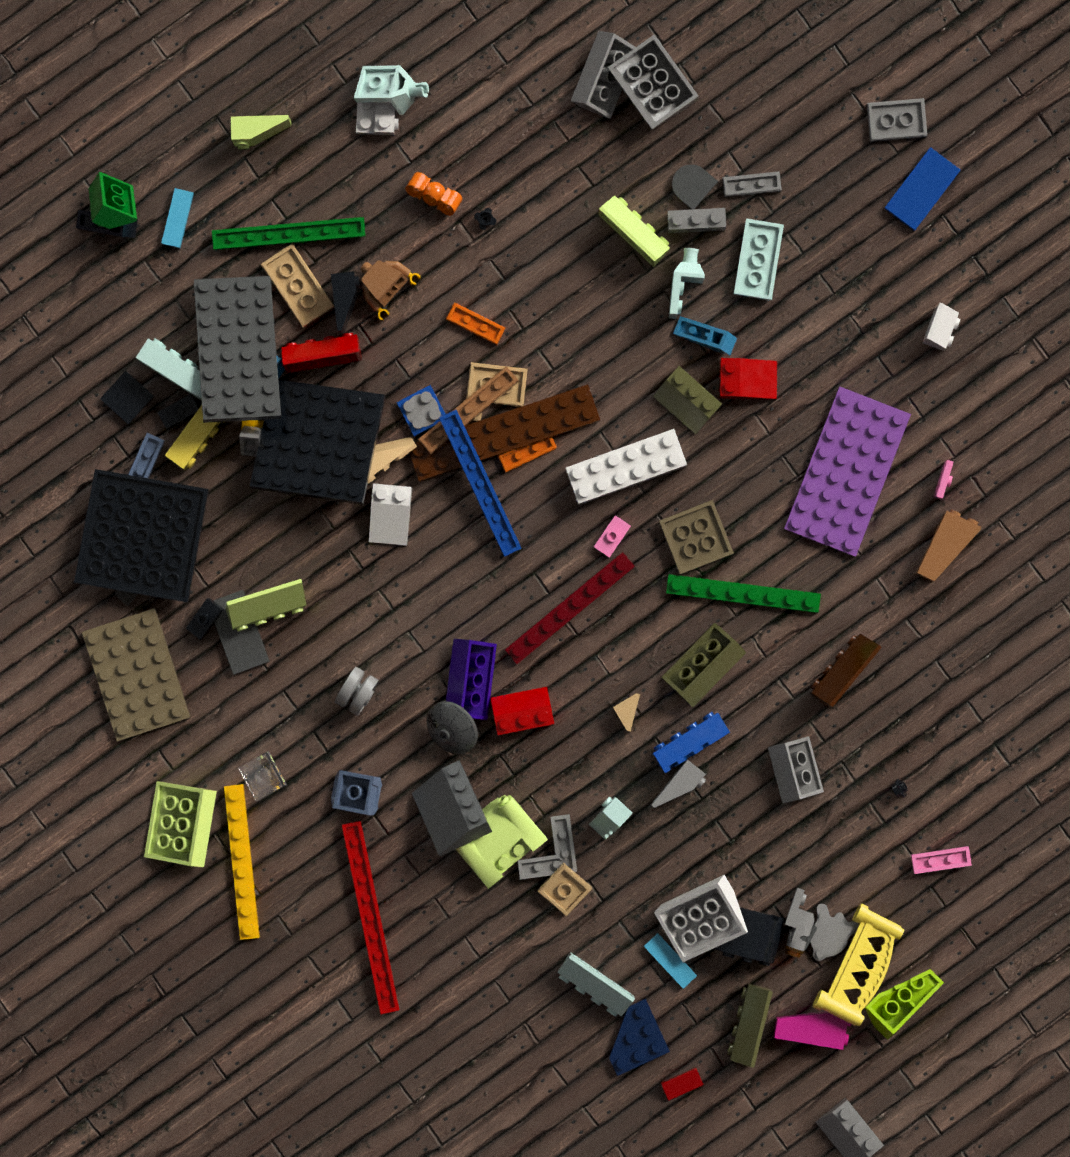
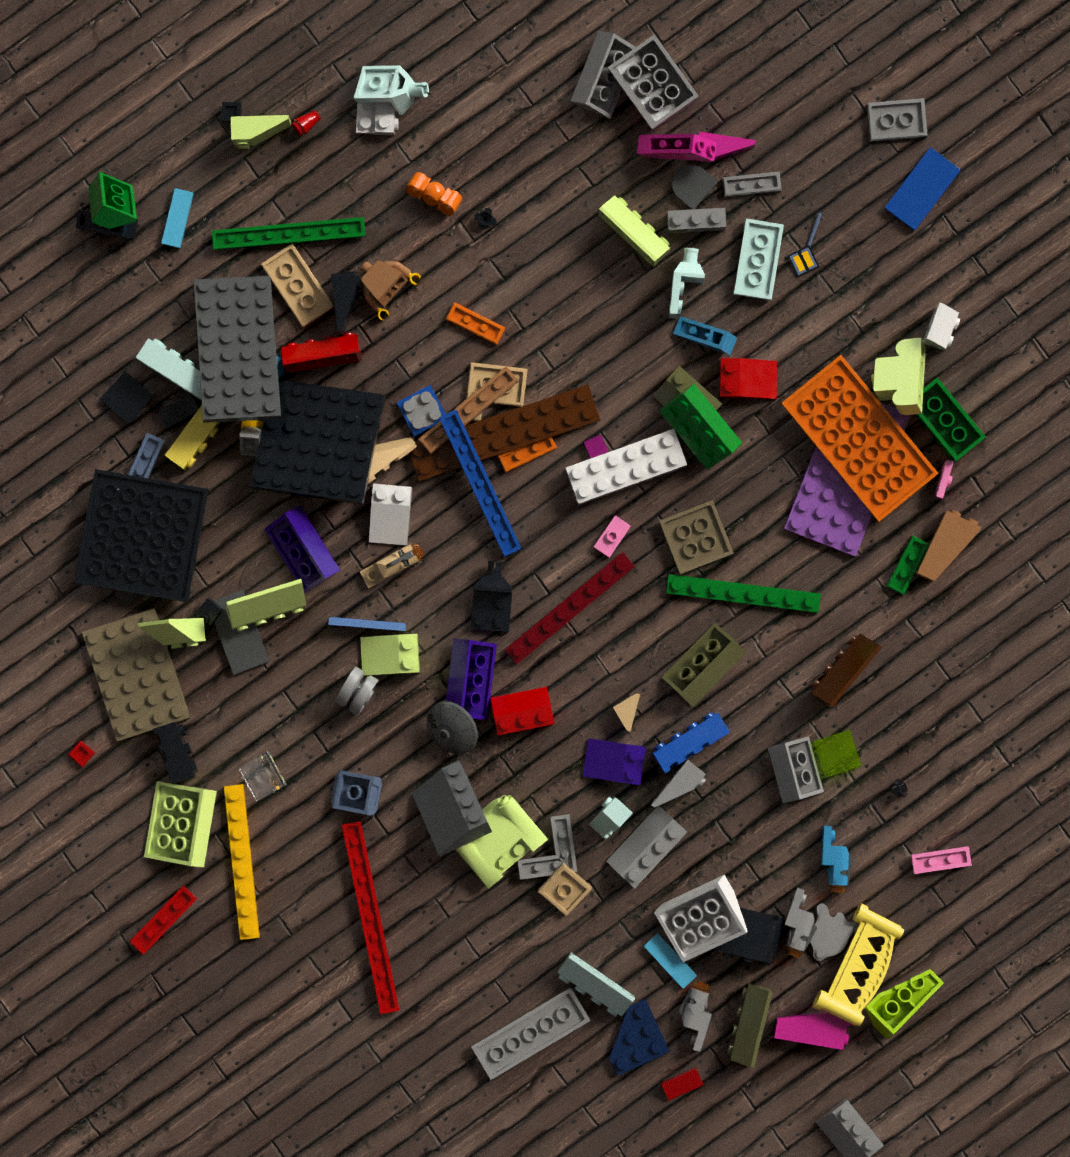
none -> red tile [68,740,95,767]
none -> red plate [130,885,198,955]
none -> yellowish green slope [138,618,206,649]
none -> black wedge [153,722,198,784]
none -> black plate [222,102,242,122]
none -> dark purple slope [264,506,340,594]
none -> red cone [292,110,321,136]
none -> medium blue tile [328,617,406,632]
none -> tan plate [360,543,425,589]
none -> yellowish green slope [360,634,420,676]
none -> black plate [471,561,513,632]
none -> light grey plate [471,987,590,1080]
none -> magenta tile [583,435,609,458]
none -> dark purple slope [583,738,646,785]
none -> light grey slope [606,806,687,889]
none -> dark pink slope [637,134,717,161]
none -> green brick [659,384,742,470]
none -> light grey plate [679,980,712,1052]
none -> dark pink slope [699,132,756,162]
none -> orange plate [781,355,939,522]
none -> piece [787,213,822,277]
none -> clear neon green tile [813,729,862,778]
none -> dark azure plate [821,826,854,893]
none -> yellowish green brick [871,338,926,415]
none -> green tile [886,535,929,595]
none -> green brick [914,377,986,463]

